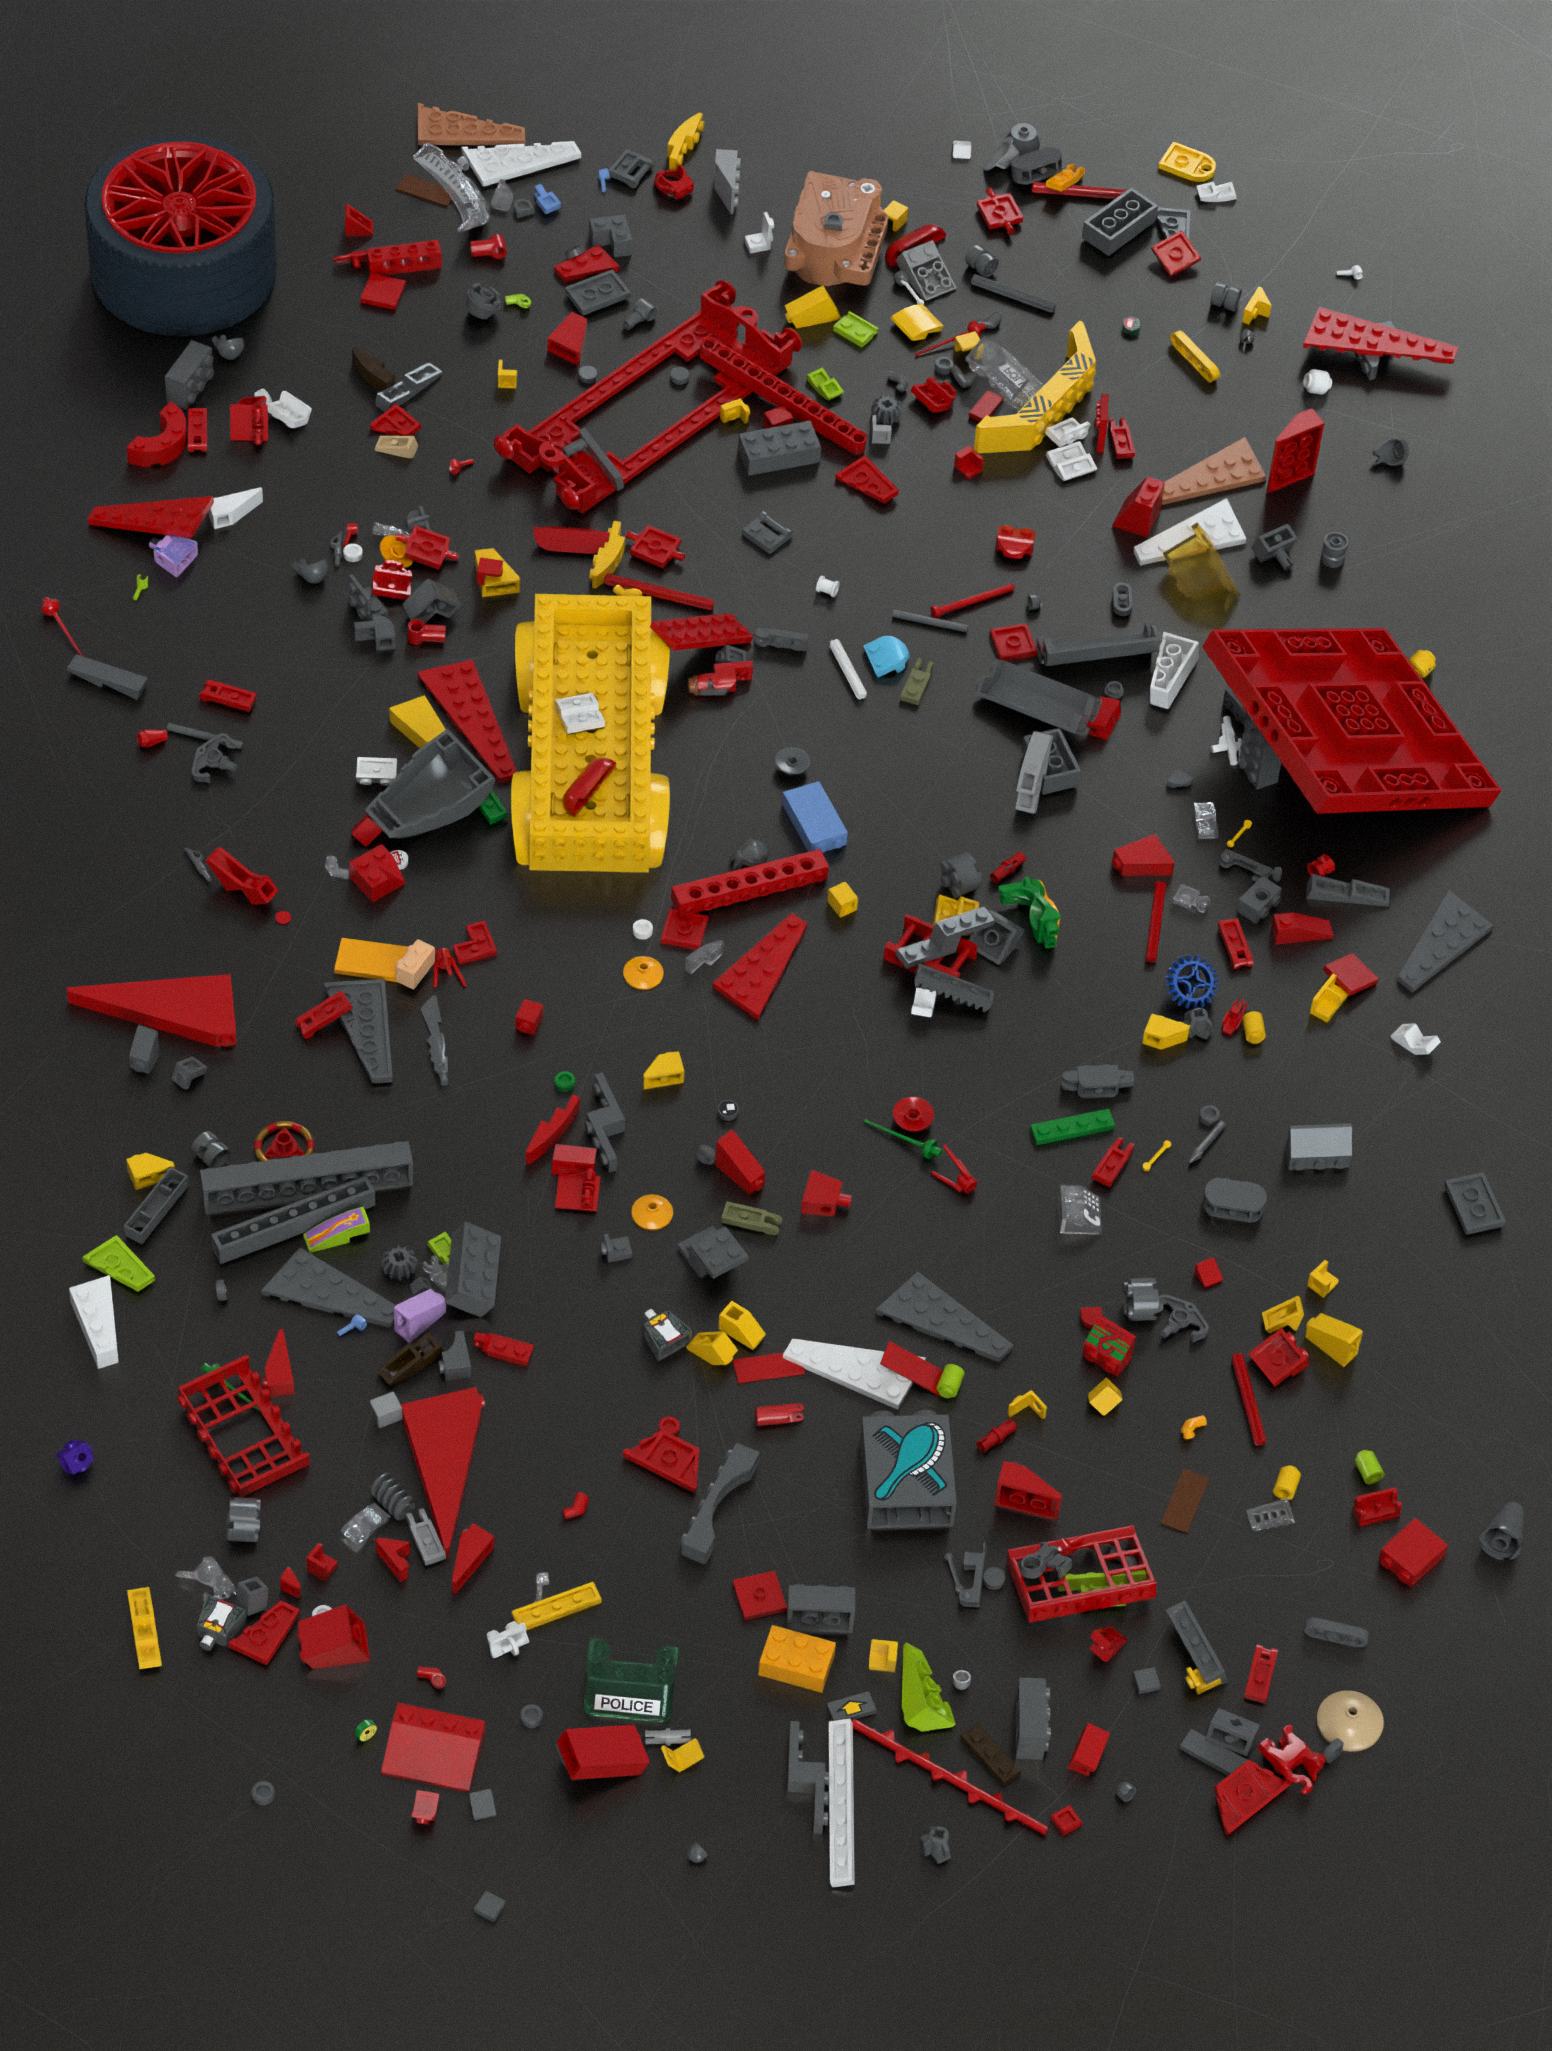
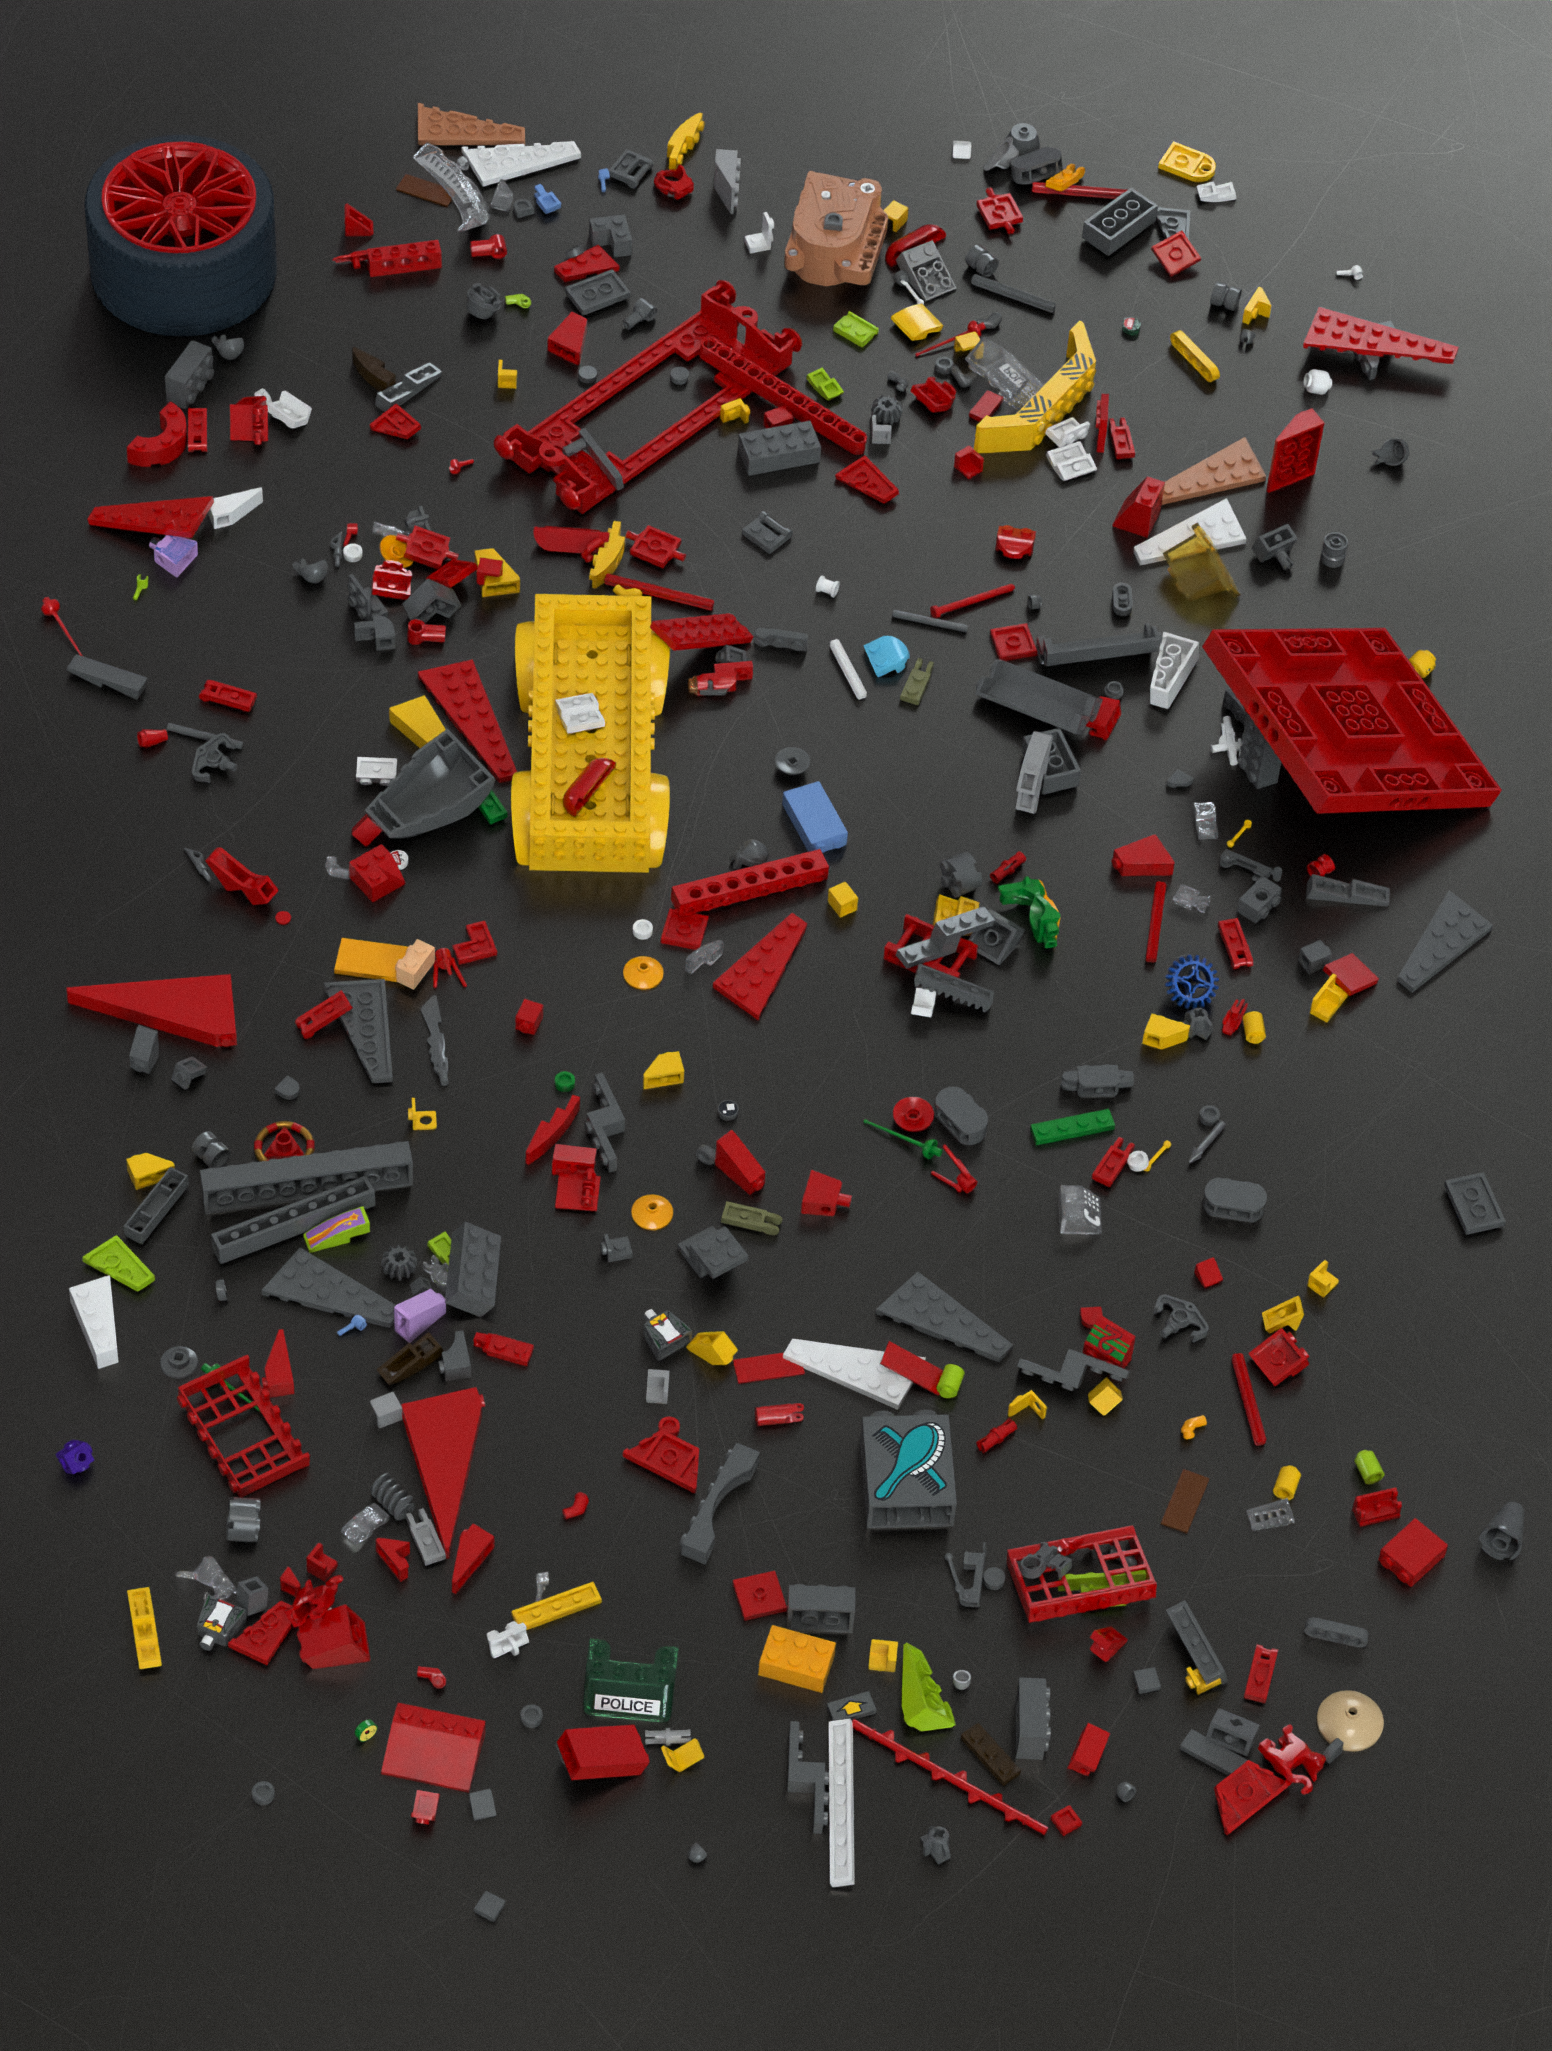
red tile [360,273,406,310] -> none
tan slope [375,436,418,458] -> none
yellow slope [719,1301,766,1350] -> none
yellow slope [785,285,841,328] -> none
red slope [994,1461,1062,1521] -> none
dark grey brick [1122,1278,1159,1321] -> none
red slope [1271,912,1334,945] -> none
slope [1285,1123,1352,1171] -> none
yellow slope [1305,1313,1363,1367] -> none
white slope [1391,1023,1440,1055] -> none
none -> dark grey piece [160,1346,199,1379]
none -> dark grey tile [274,1075,300,1100]
none -> red animal [284,1575,343,1627]
none -> yellow bracket [408,1098,437,1130]
none -> red tile [426,559,478,588]
none -> red arm [581,536,604,563]
none -> light grey panel [646,1369,670,1404]
none -> dark grey brick [934,1087,988,1145]
none -> dark grey bracket [1017,1349,1131,1391]
none -> white tile [1127,1151,1149,1172]
none -> dark grey brick [1298,940,1332,975]

